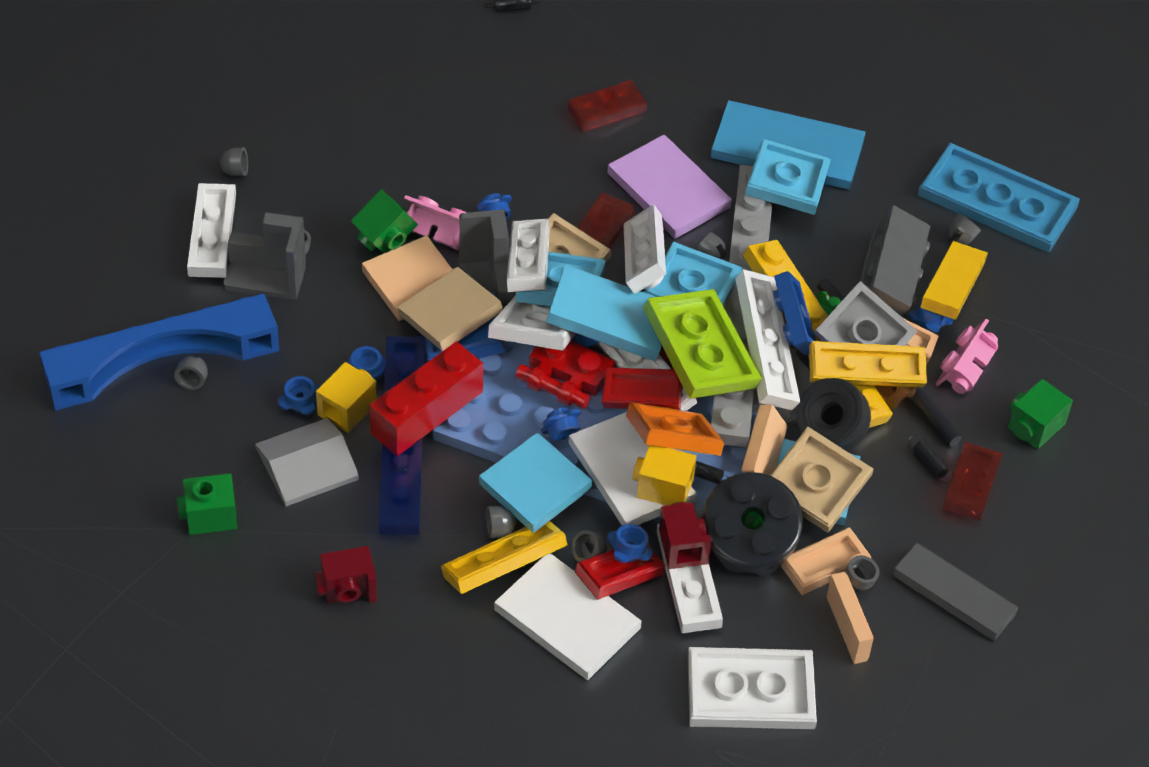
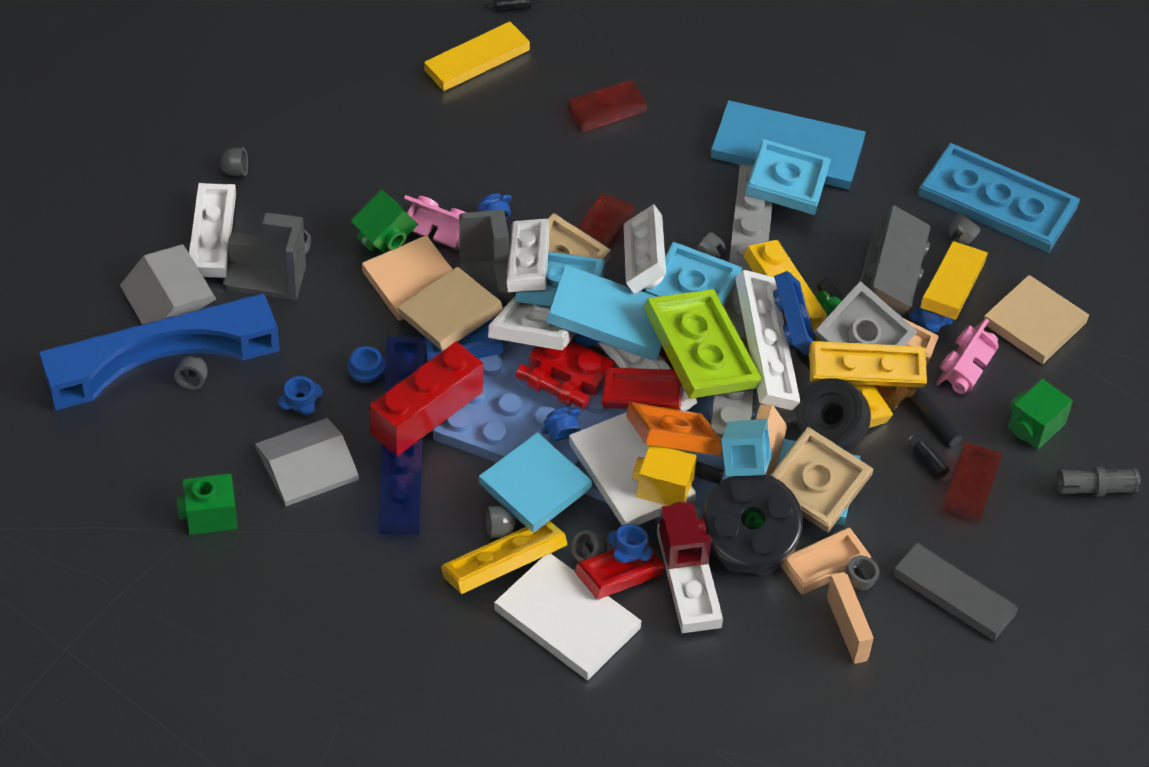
dark red brick [314,546,377,604] -> none
yellow brick [316,362,377,433] -> none
lavender tile [607,135,732,239] -> none
white tile [688,647,817,729] -> none
none -> light grey slope [120,244,216,325]
none -> yellow tile [424,22,530,91]
none -> medium azure brick [721,419,771,477]
none -> tan tile [983,275,1089,365]
none -> dark grey pin [1056,466,1140,497]

